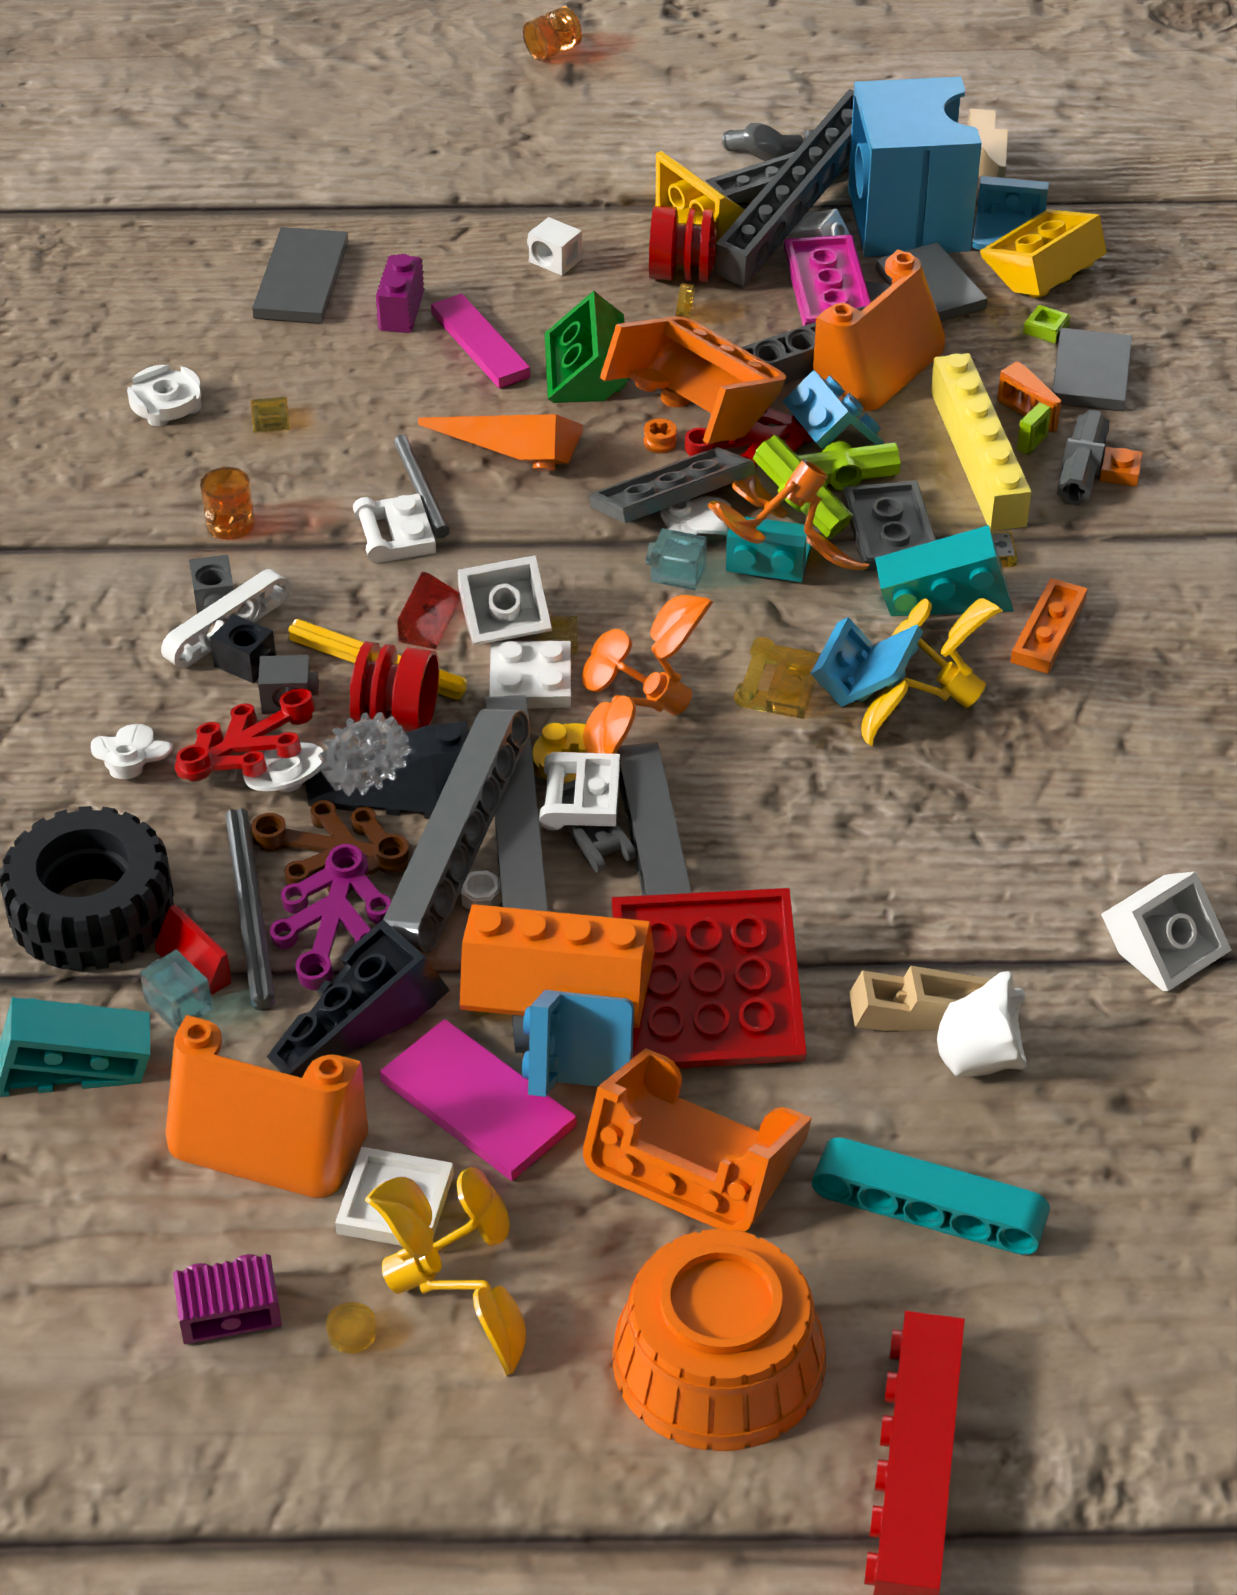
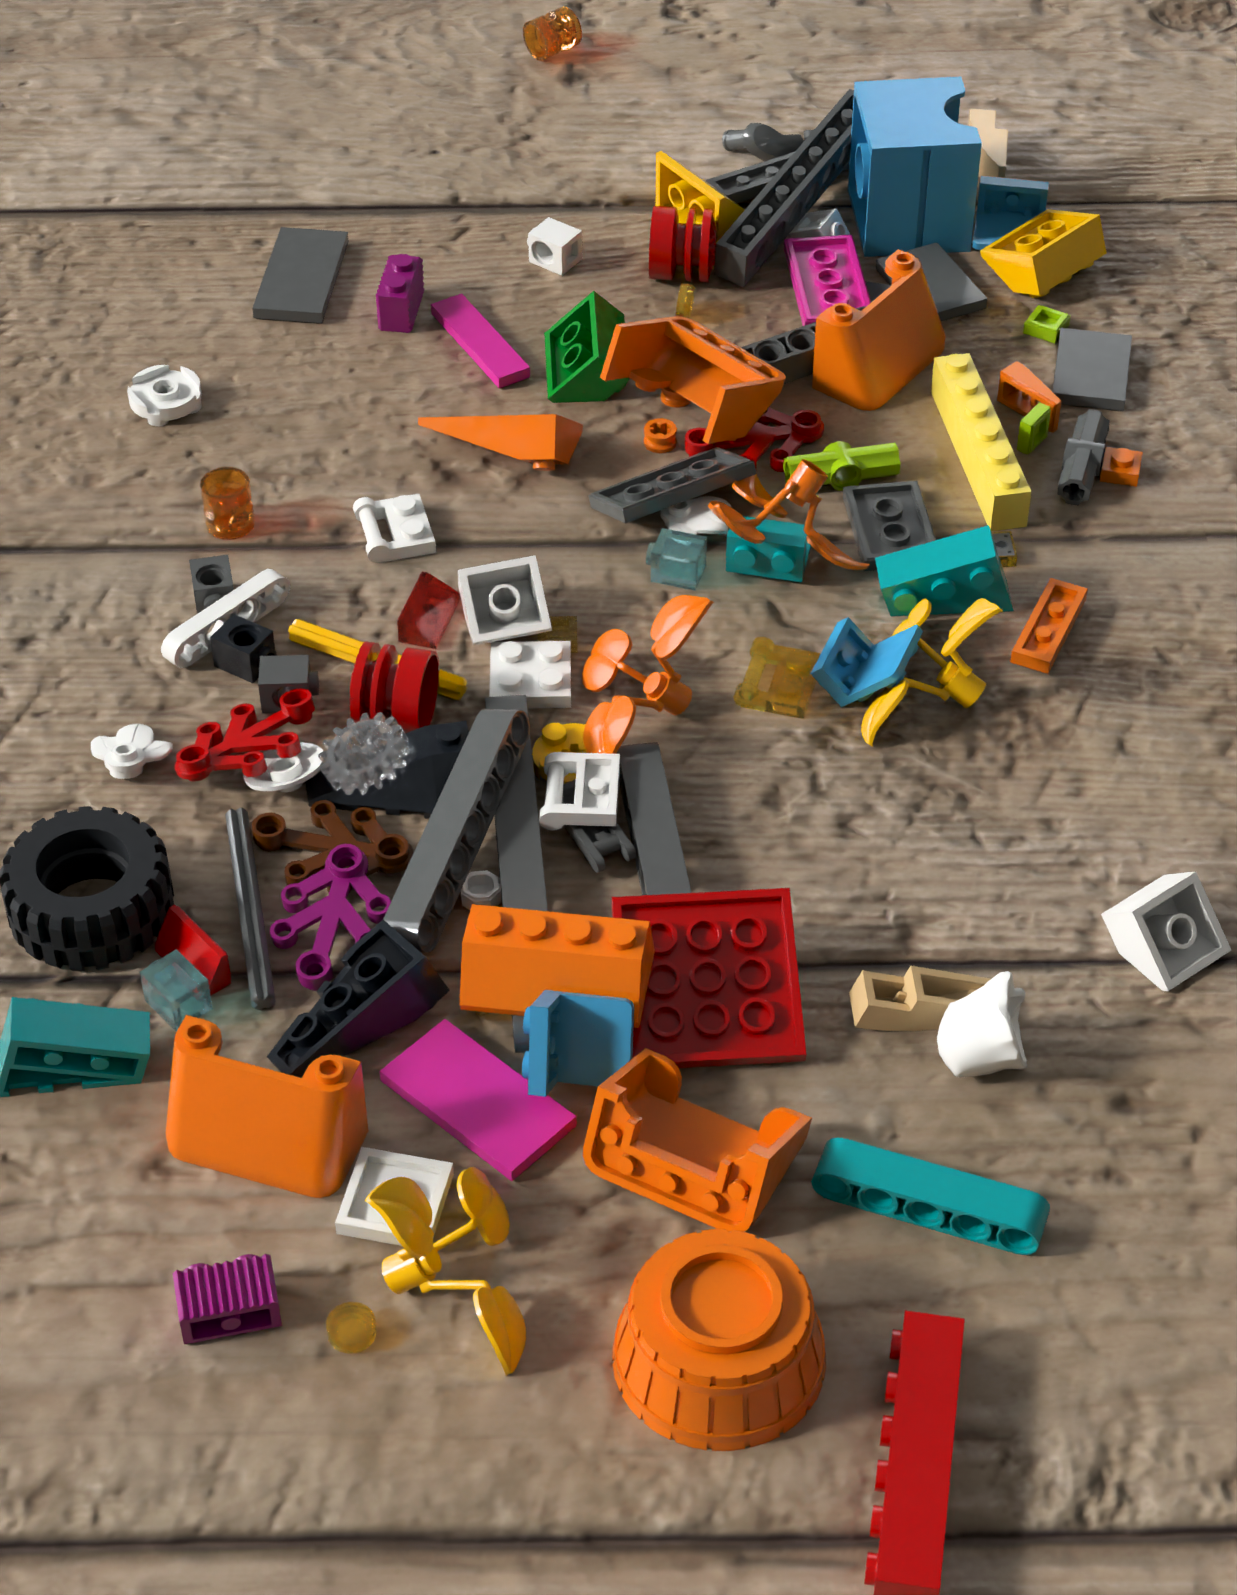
clear yellow tile [250,397,290,433] -> none
dark grey bar [394,435,450,538] -> none
lime piece [752,435,853,539] -> none
dark azure bracket [783,370,885,449] -> none

